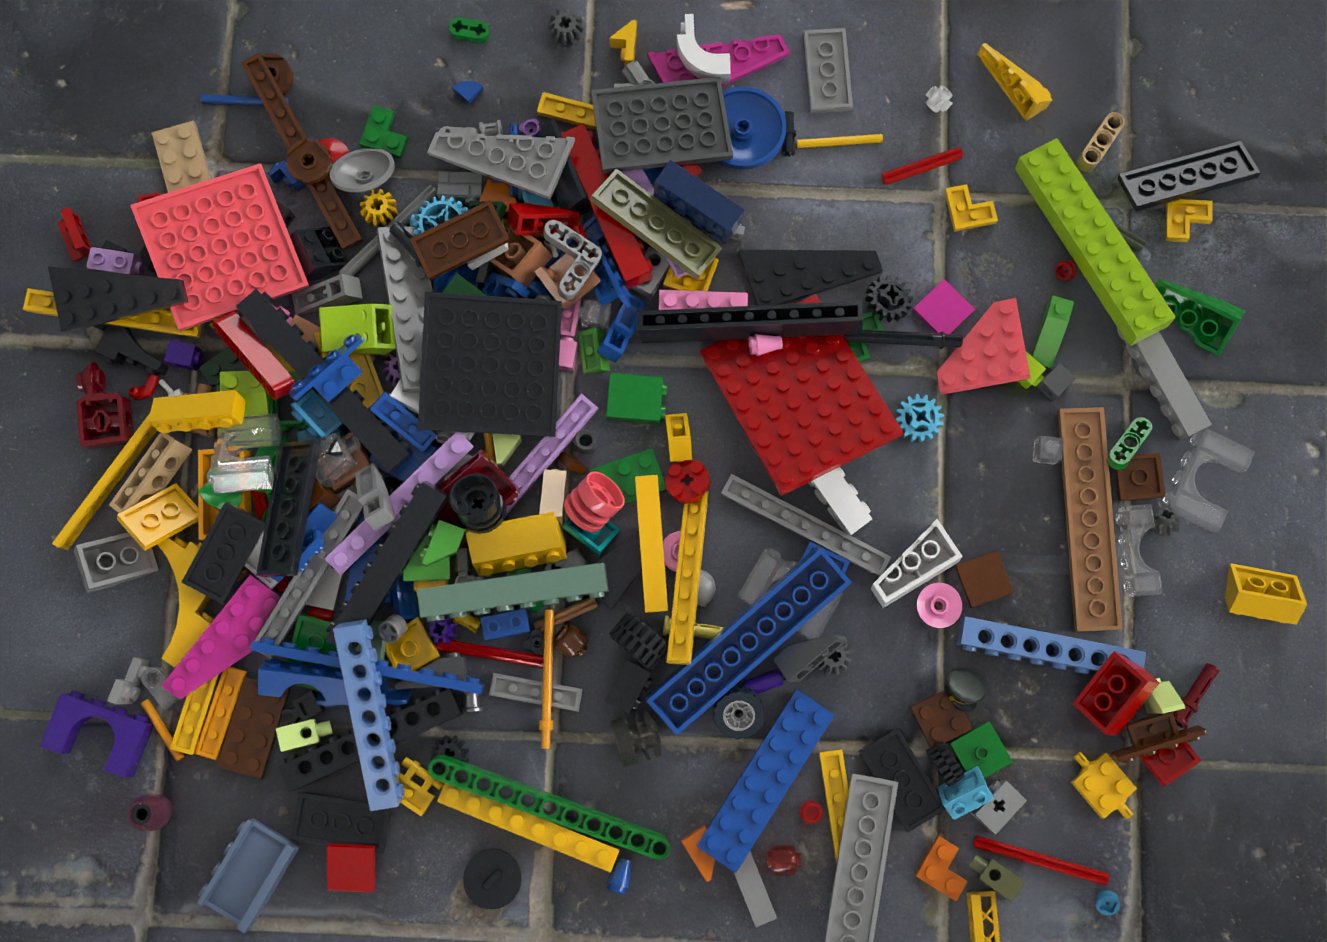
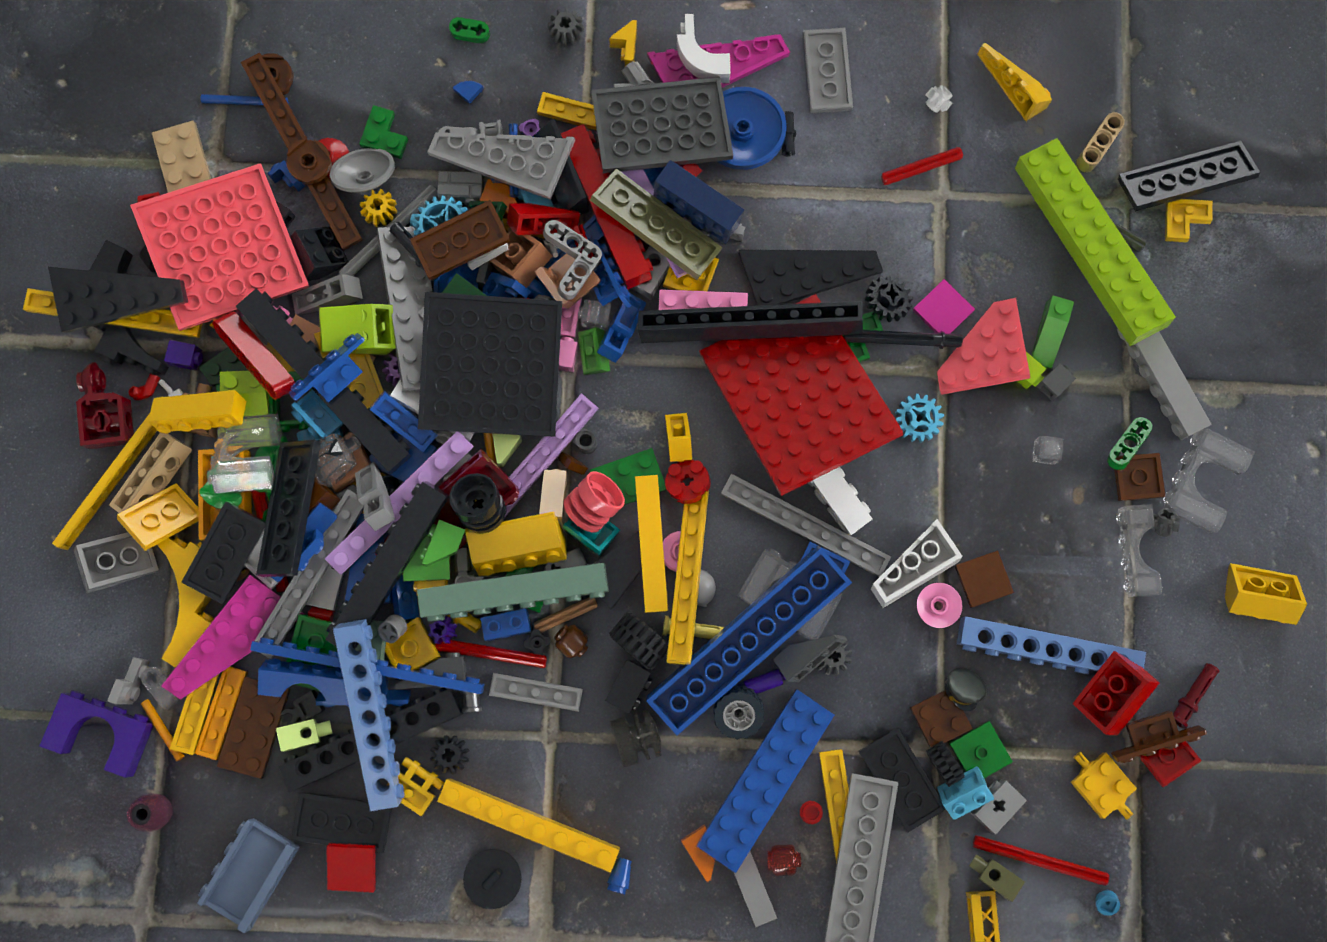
red bracket [58,207,91,262] -> none
lavender bracket [86,247,144,276] -> none
green beam [428,754,670,860] -> none
light orange bar [539,610,554,749] -> none
green brick [606,373,667,425] -> none
bright pink cone [749,334,783,356] -> none
yellow bar [797,134,883,148] -> none
orange plate [915,835,968,901] -> none
yellow plate [944,184,998,232] -> none
red plate [1055,260,1077,282] -> none
medium nougat plate [1057,407,1123,632] -> none
yellowish green slope [1144,678,1185,714] -> none
green wedge [1155,279,1246,356] -> none

